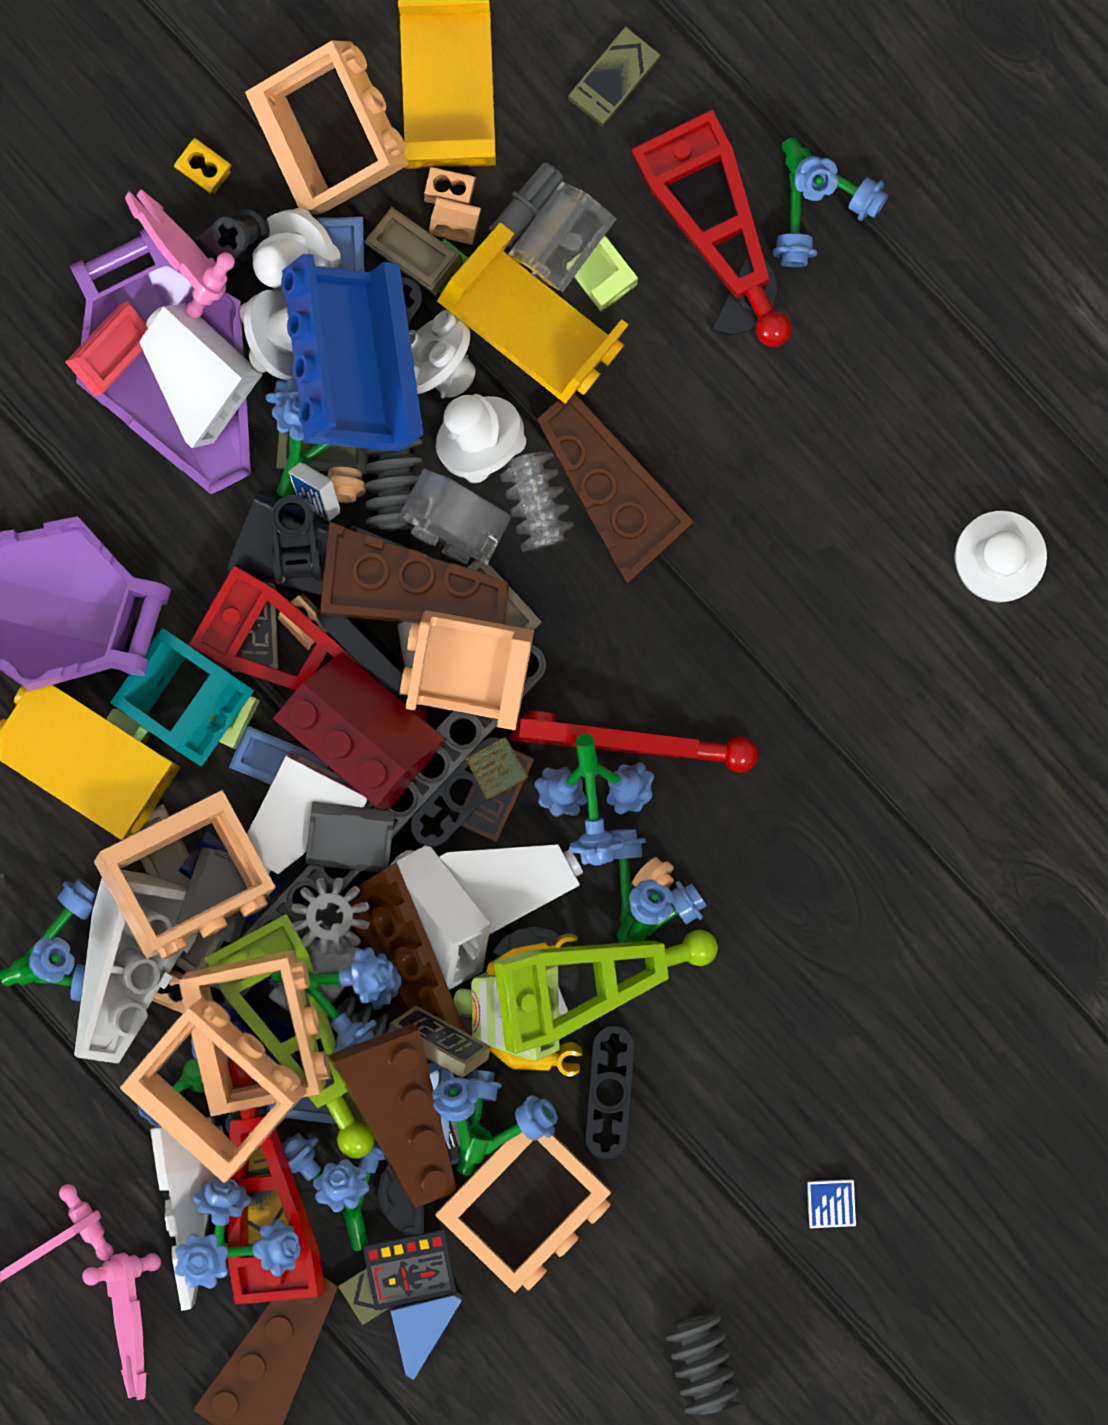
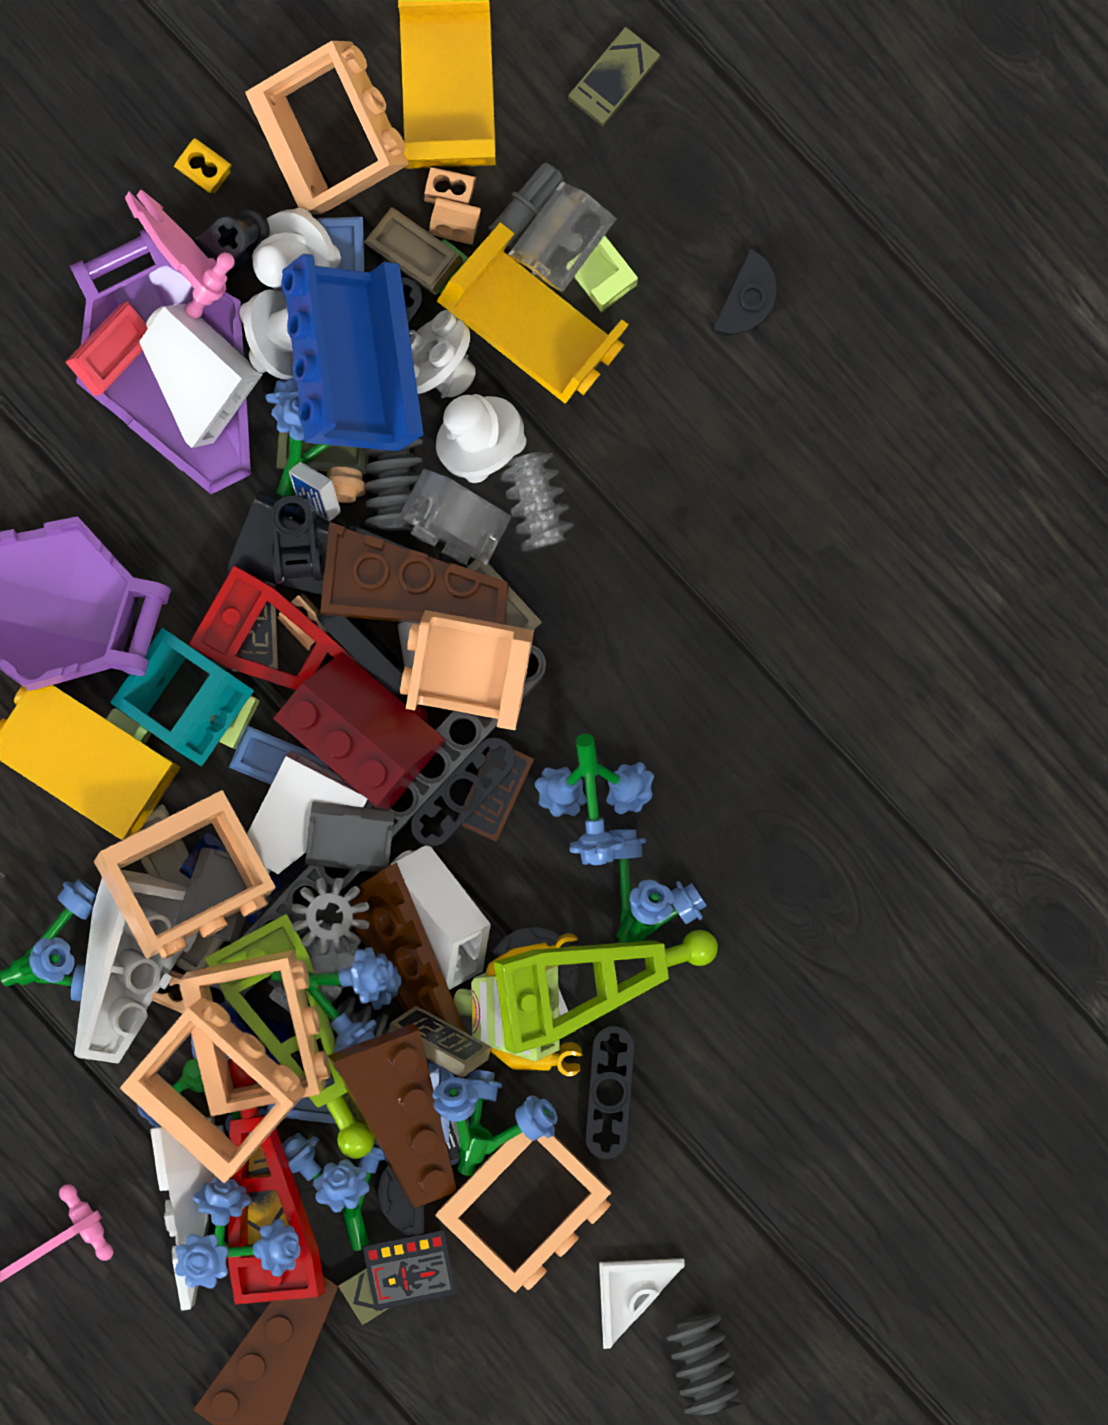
bright pink piece [82,1253,161,1400] -> none
medium blue slope [391,1292,463,1380] -> none
white slope [440,845,584,934] -> none
clear yellow tile [465,737,528,800] -> none
red plate [509,711,758,773] -> none
reddish brown wing [537,393,694,585] -> none
red plate [631,110,792,347] -> none
light nougat plate [632,857,674,888] -> none
medium blue plant [773,137,888,267] -> none
tile [807,1179,856,1228] -> none
white plate [954,511,1047,603] -> none
none -> white tile [599,1258,685,1349]

